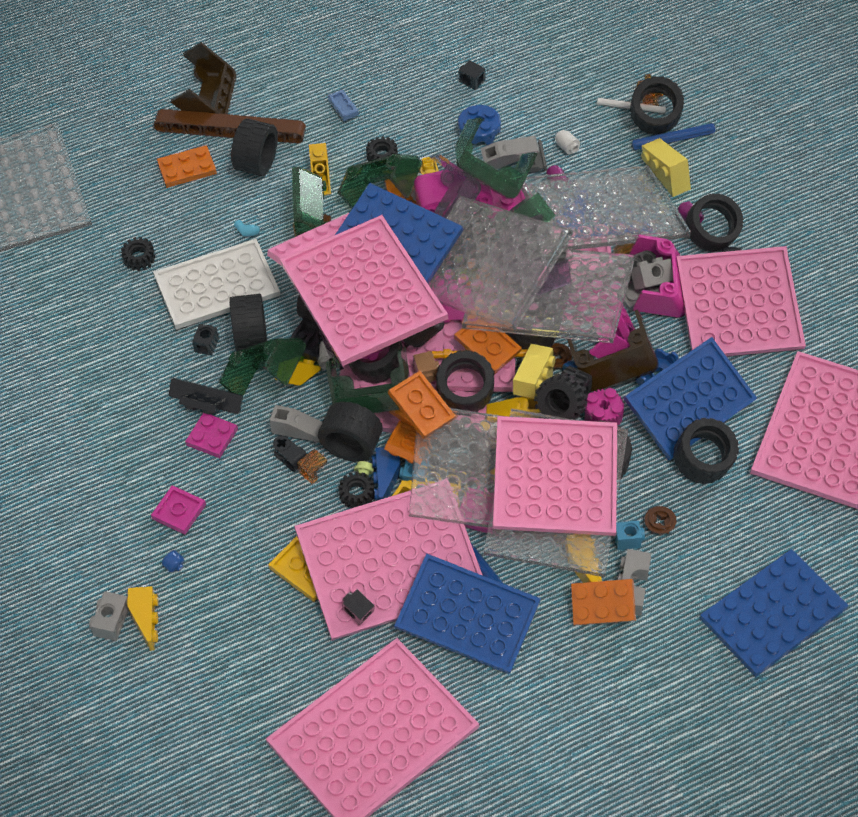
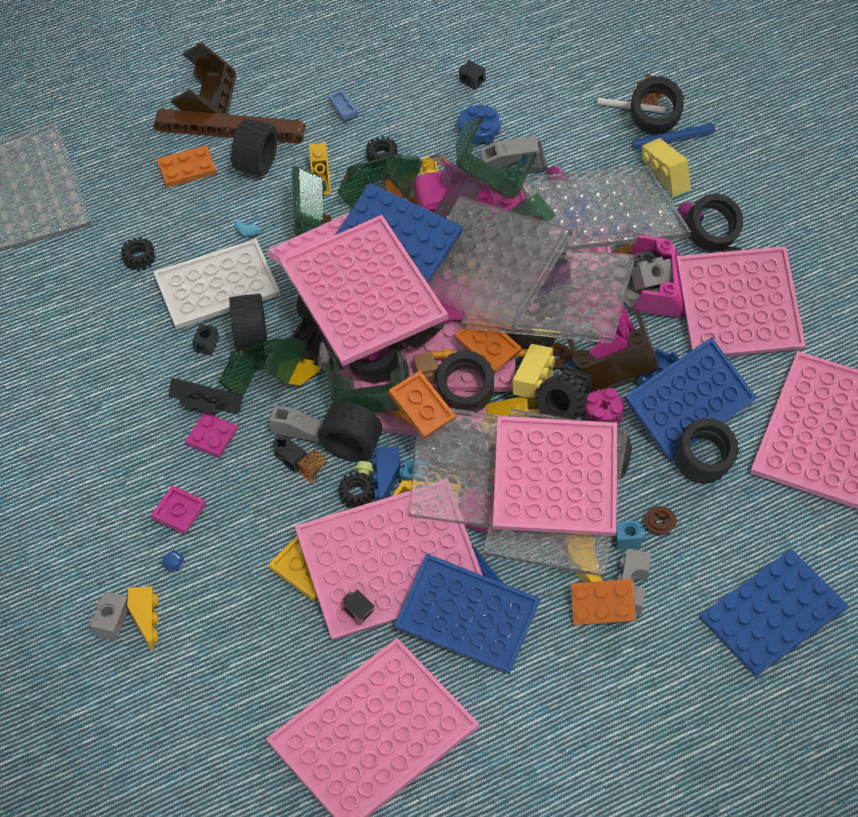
orange plate [384,420,430,465] -> none
white brick [555,130,580,154] -> none

